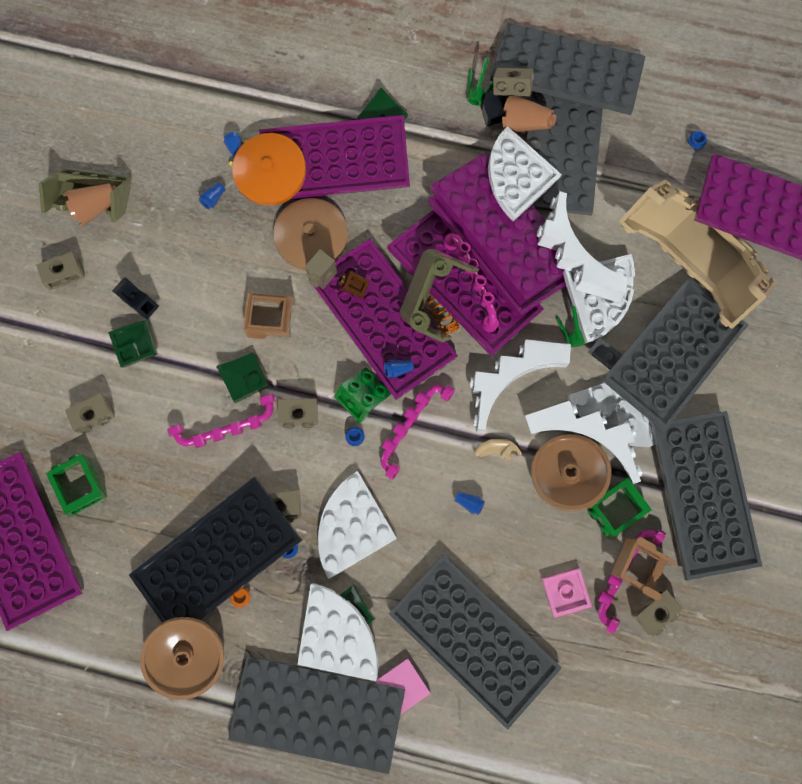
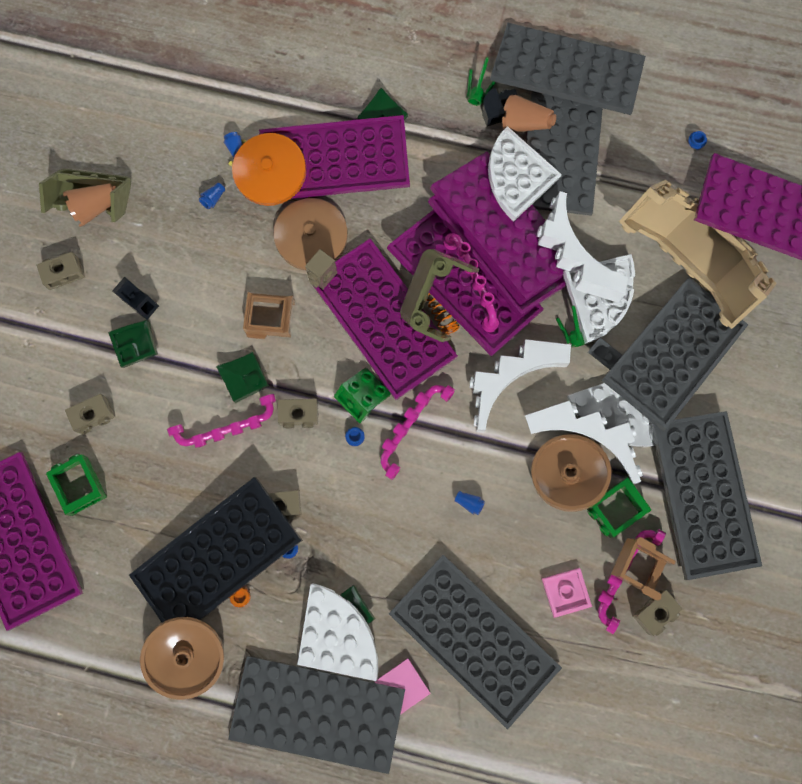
white plate [318,471,397,579] -> none
reddish brown bracket [337,271,370,299] -> none
blue cone [384,359,414,379] -> none
tan piece [473,439,522,462] -> none
dark tan brick [493,68,534,96] -> none

